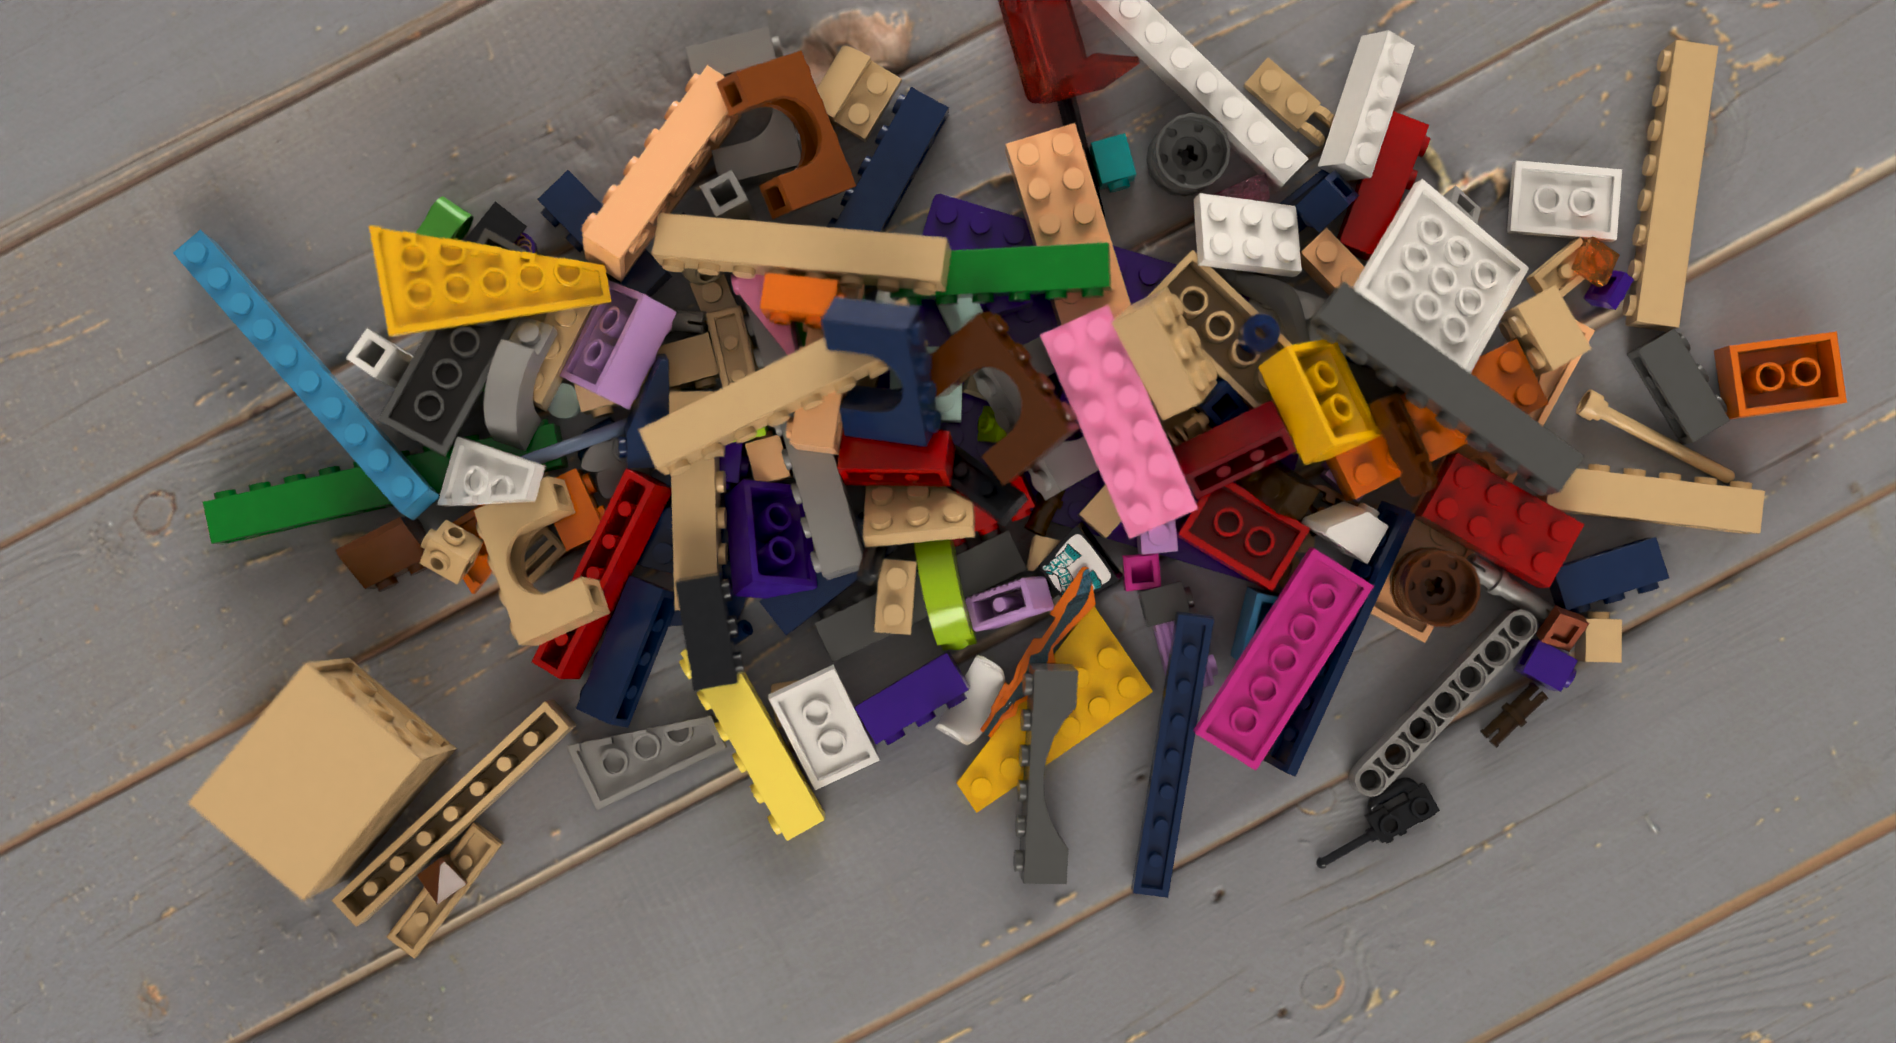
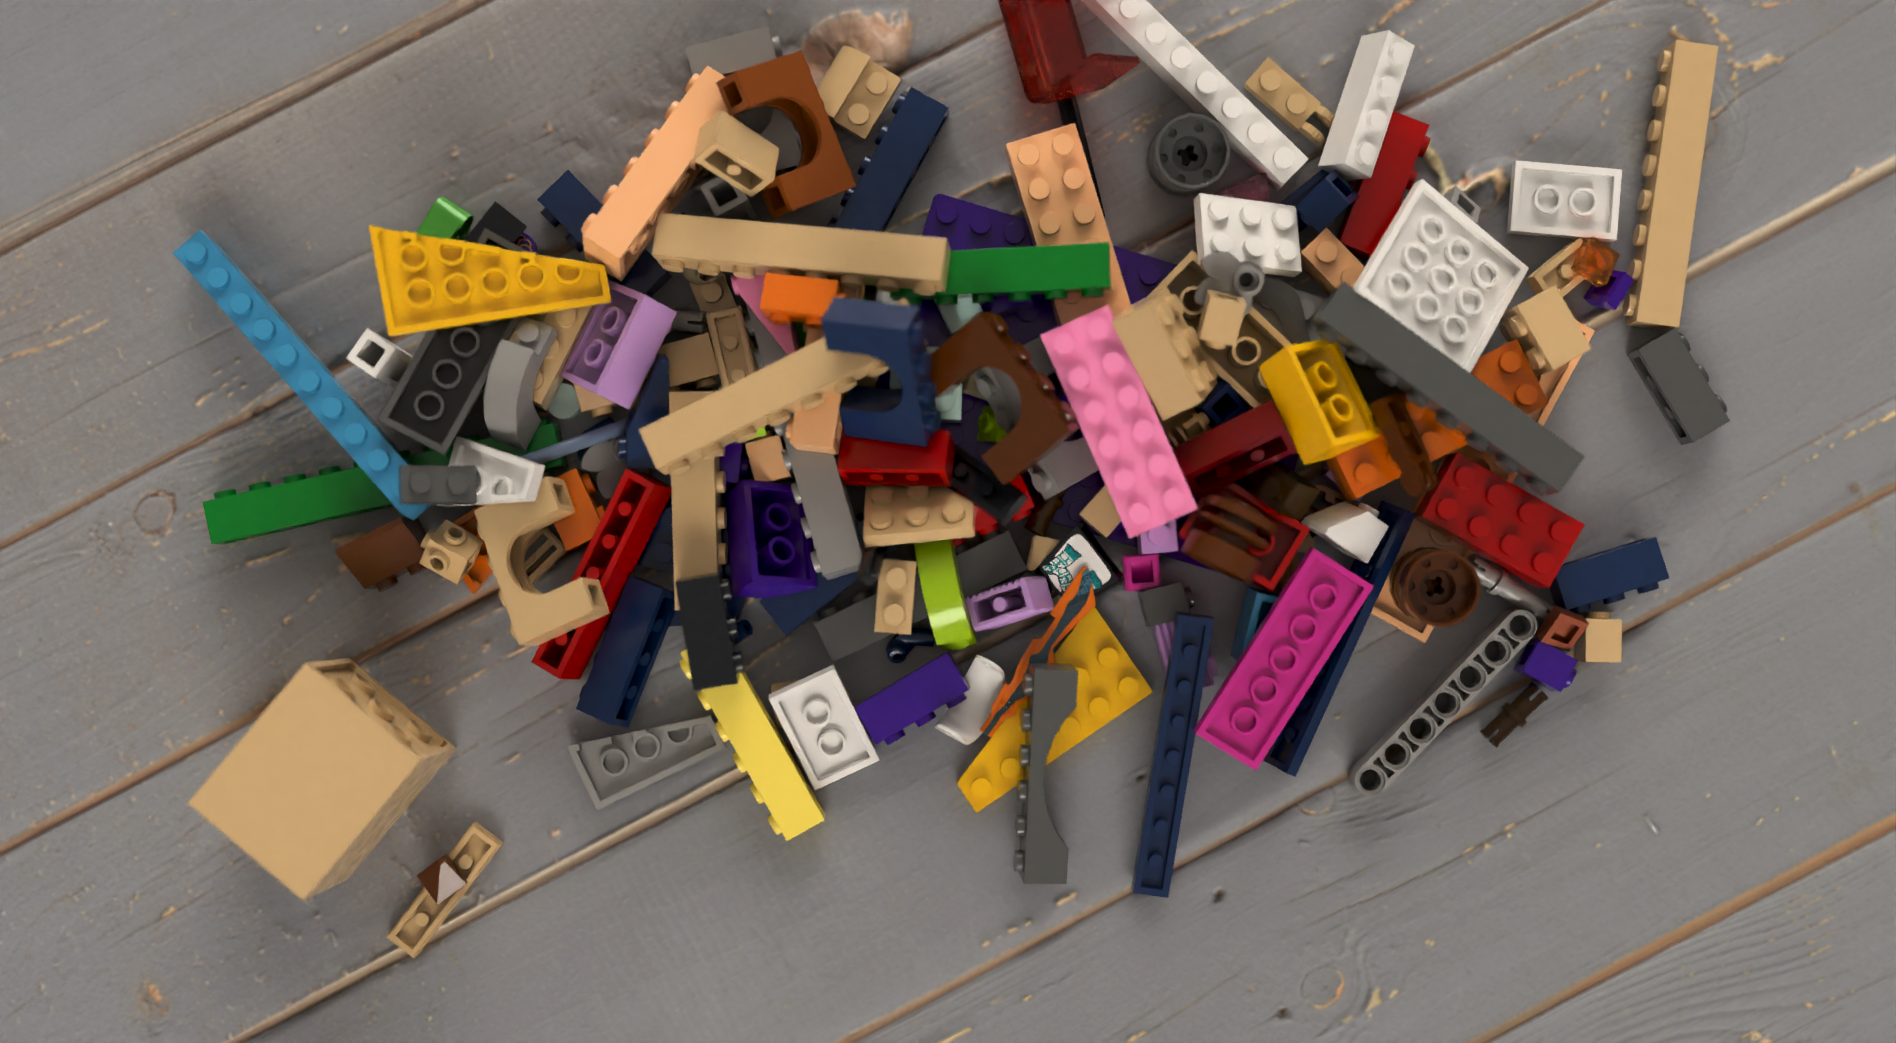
tan brick [331,699,577,927] -> none
teal brick [1089,133,1137,193] -> none
clear blue brick [1238,314,1280,354] -> none
black piece [1316,778,1440,869] -> none
tan brick [1537,464,1765,534] -> none
tan piece [1576,389,1735,483] -> none
orange brick [1714,331,1847,420] -> none
none -> dark grey plate [399,465,477,505]
none -> tan brick [693,110,779,198]
none -> dark blue arm [886,628,934,664]
none -> reddish brown wheel [1181,494,1278,585]
none -> light grey plate [1194,252,1265,318]
none -> tan brick [1197,289,1247,349]

